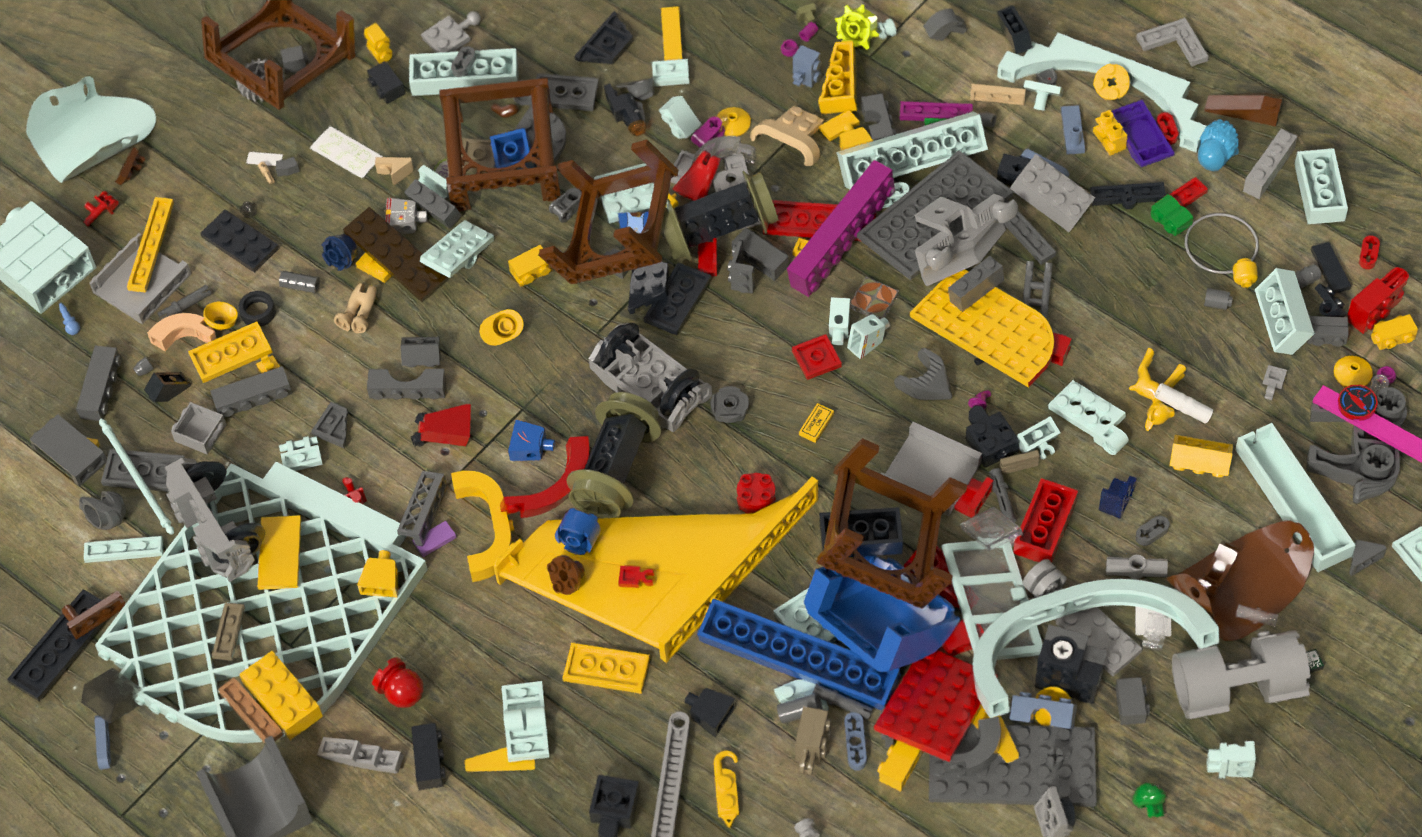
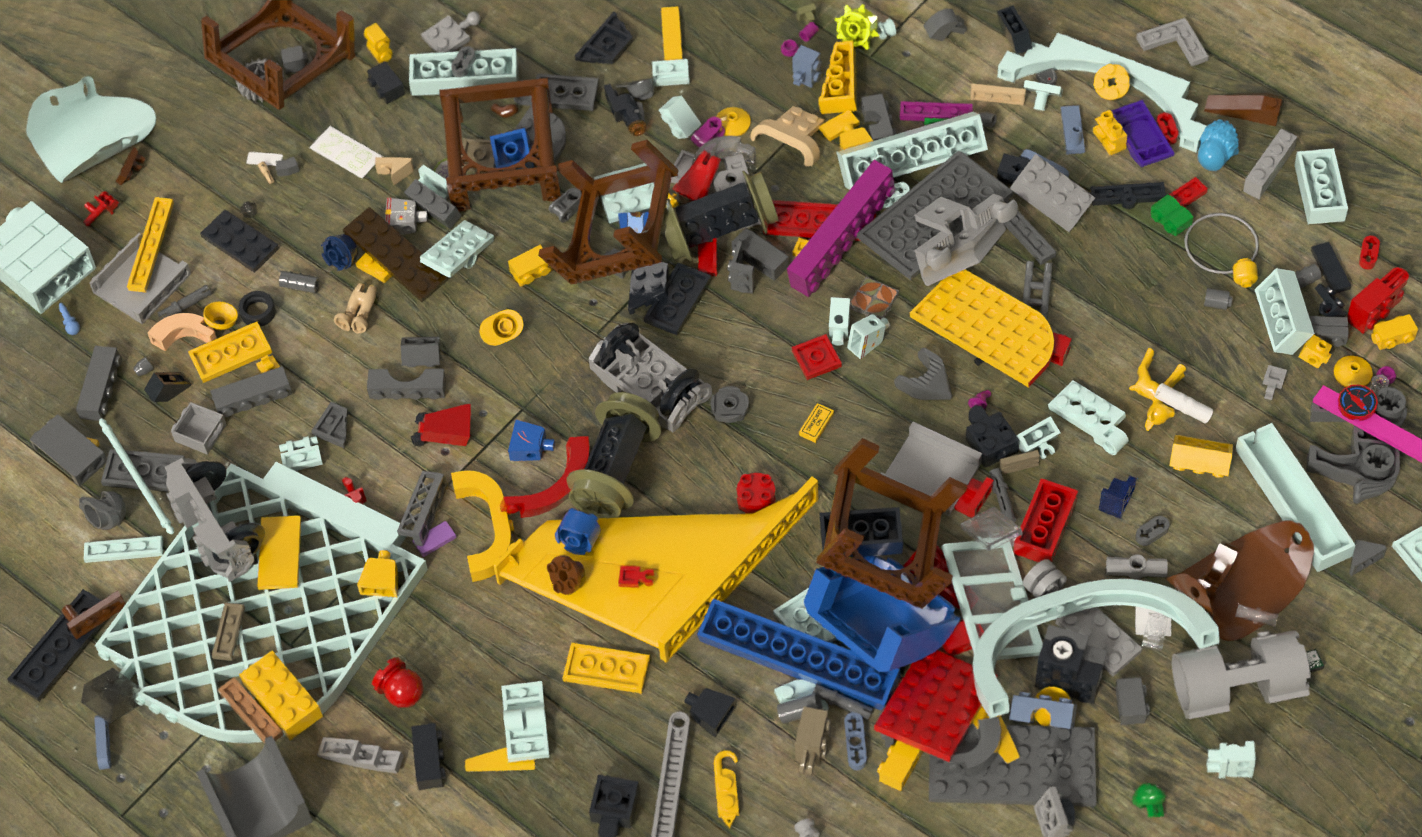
dark grey brick [948,256,1004,312] -> none
none -> yellow brick [1298,335,1332,368]

